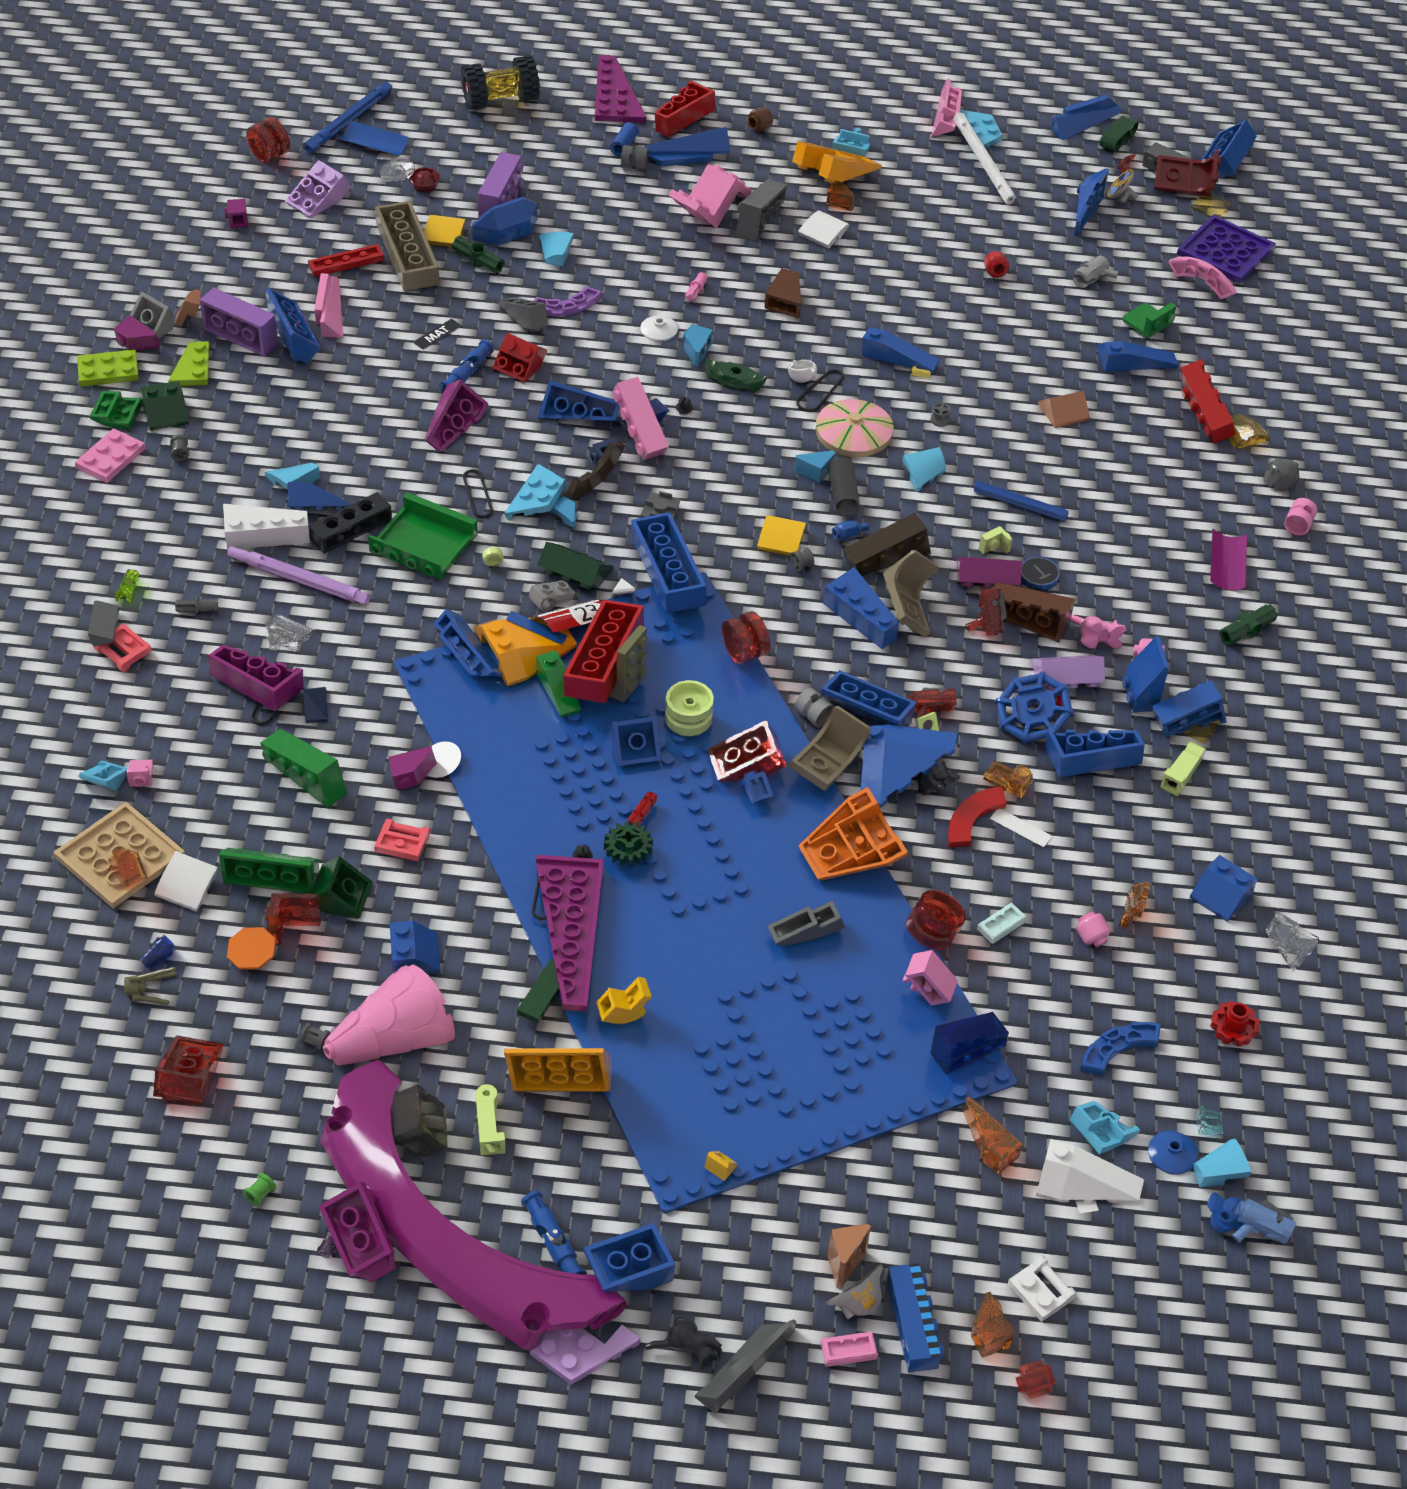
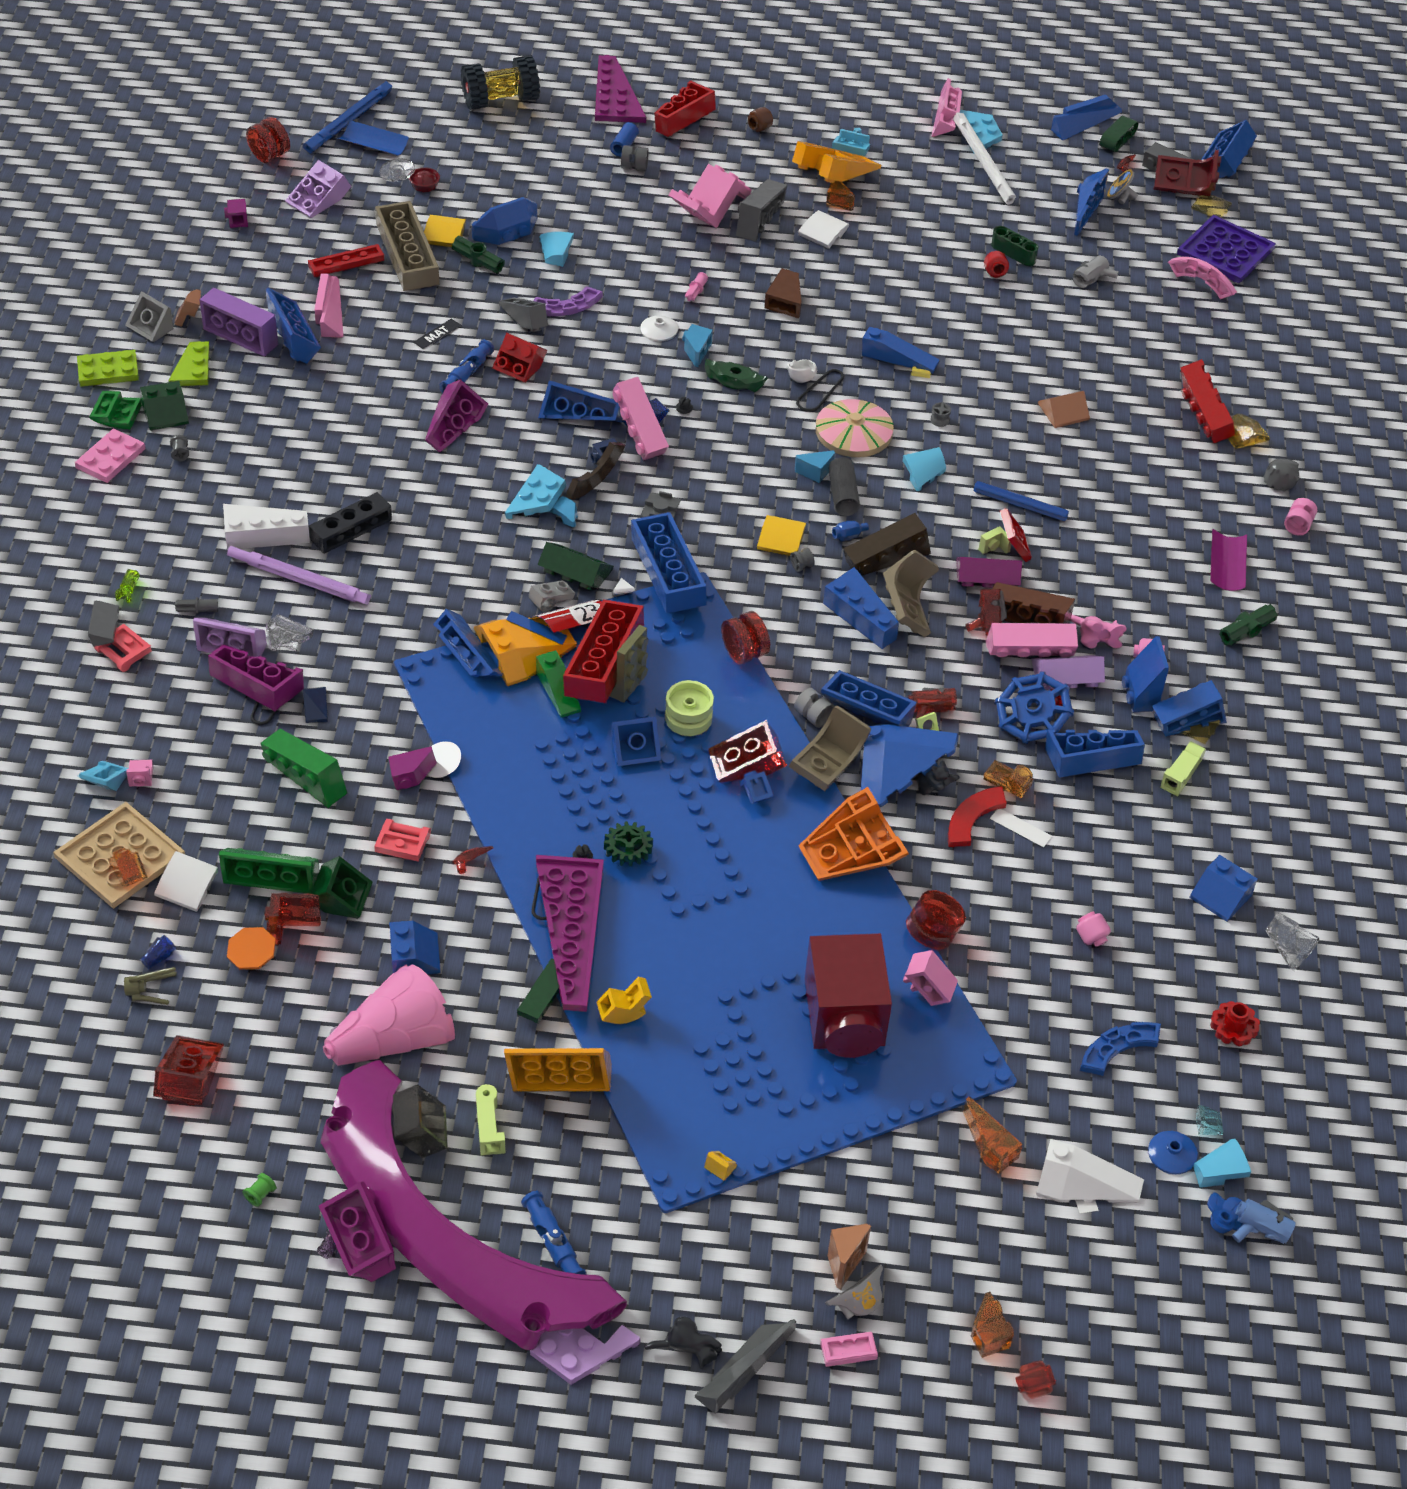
magenta slope [114,315,160,350] -> none
medium azure slope [265,463,320,490] -> none
blue slope [288,482,351,511] -> none
dark grey bush [299,1023,331,1051] -> none
green panel [368,492,478,580] -> none
black piece [463,469,493,518] -> none
medium lavender brick [478,152,524,218] -> none
yellowish green tile [482,547,504,566] -> none
blue slope [583,1223,676,1293] -> none
red axle [628,791,657,827] -> none
blue wedge [644,127,730,167] -> none
dark grey slope [768,901,845,946] -> none
blue brick [887,1263,944,1373] -> none
clear blue wedge [930,1012,1009,1075] -> none
light aqua plate [977,903,1027,944] -> none
white plate [1008,1256,1077,1322] -> none
black tile [1021,557,1060,590] -> none
medium azure slope [1070,1101,1140,1155] -> none
blue wedge [1096,341,1178,372] -> none
clear orange slope [1118,882,1151,928] -> none
green bracket [1122,302,1177,338] -> none
none -> lavender slope [193,618,267,657]
none -> clear red bar [452,846,493,874]
none -> dark red container [805,933,892,1058]
none -> bright pink slope [986,623,1078,658]
none -> dark green beam [991,226,1039,266]
none -> red tile [1000,508,1032,562]

